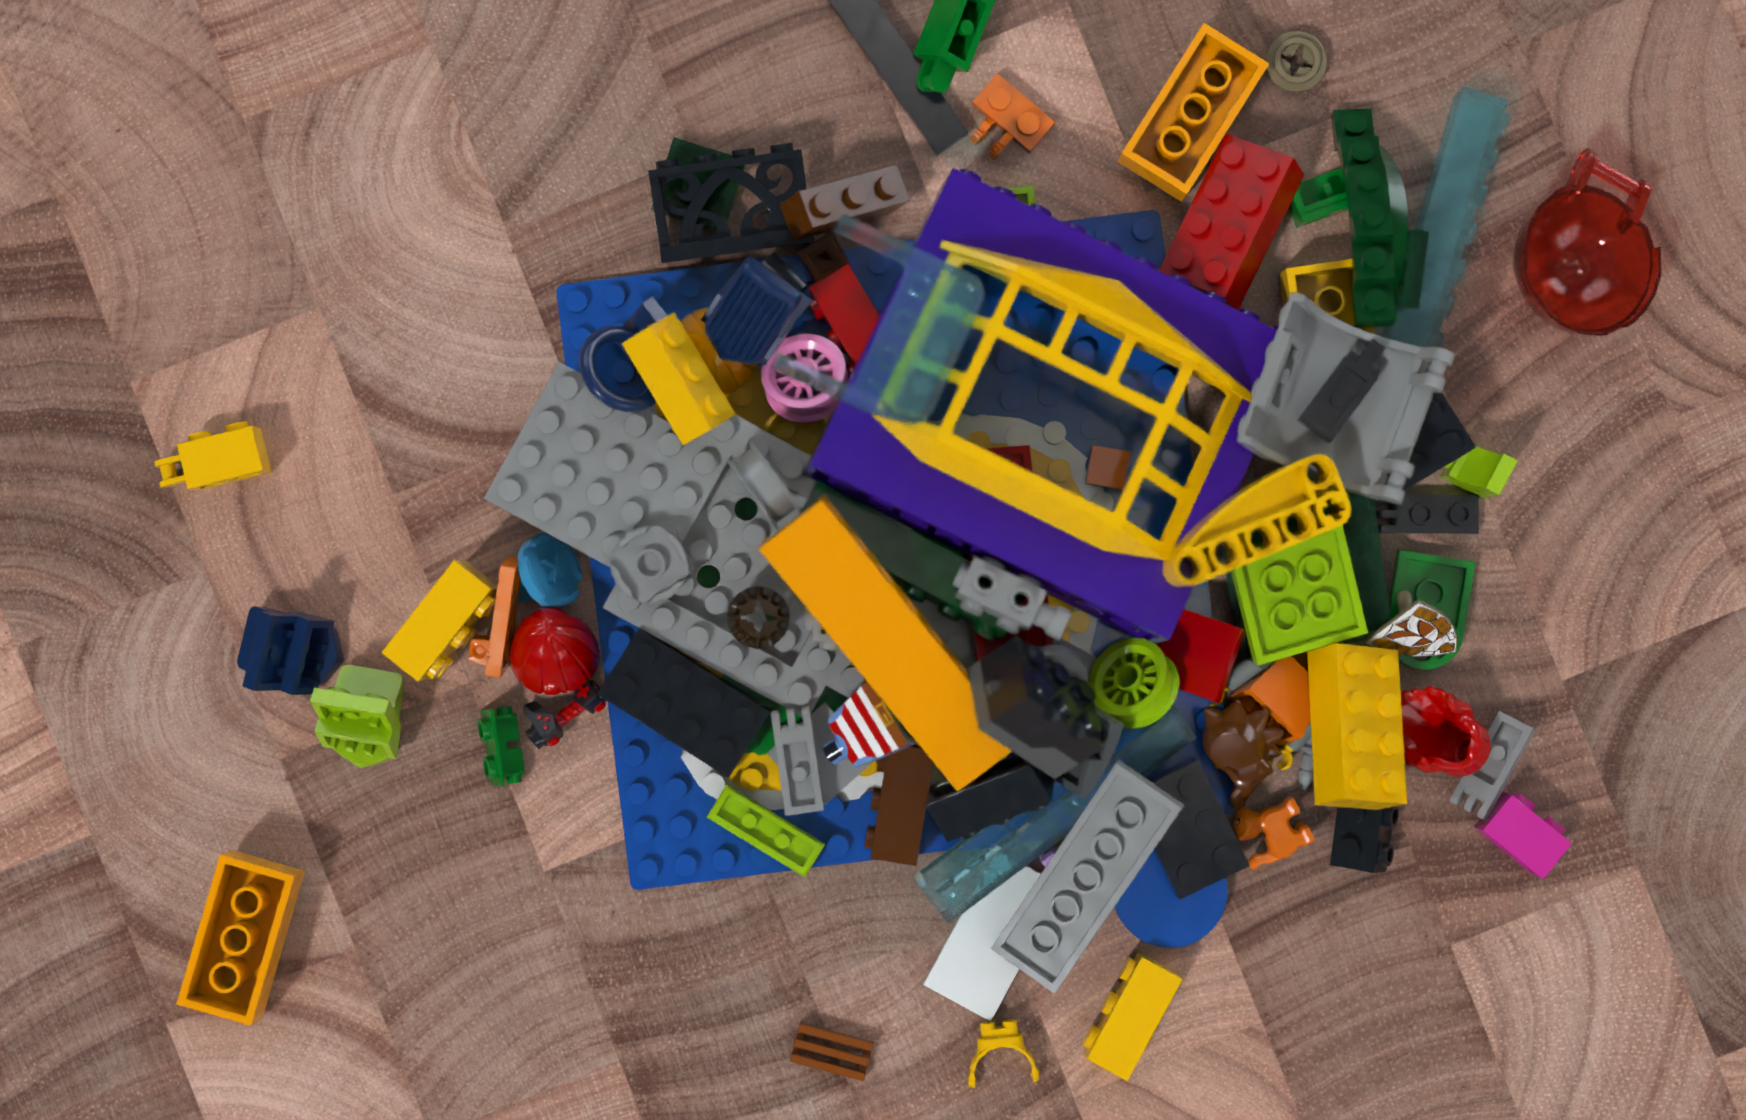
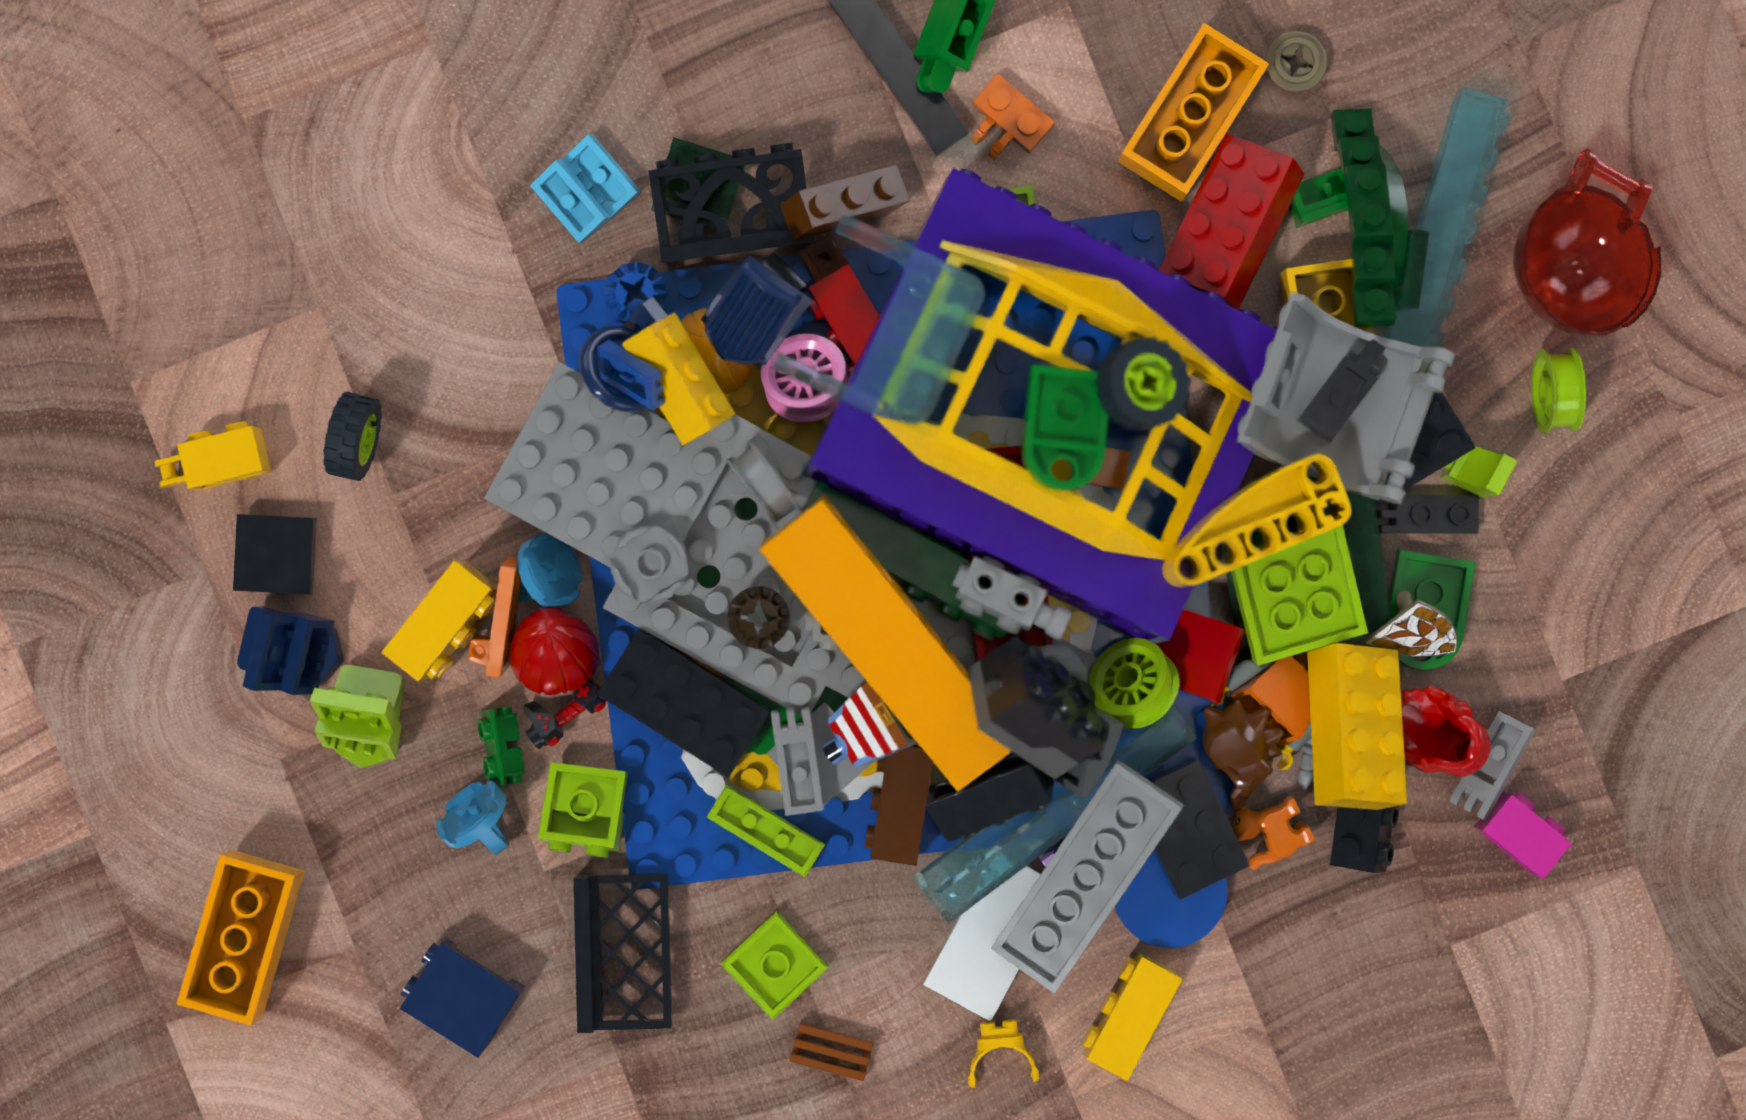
none -> black tile [233,514,317,594]
none -> black wheel [323,392,382,481]
none -> dark blue panel [400,938,525,1058]
none -> dark azure tile [436,780,509,855]
none -> medium azure slope [530,134,642,243]
none -> lime plate [538,762,628,858]
none -> black fence [573,873,672,1033]
none -> blue tile [597,340,664,411]
none -> blue gear [604,261,666,322]
none -> lime tile [721,910,829,1020]
none -> green tile [1022,364,1108,491]
none -> black wheel [1096,337,1191,430]
none -> lime wheel [1531,347,1586,434]

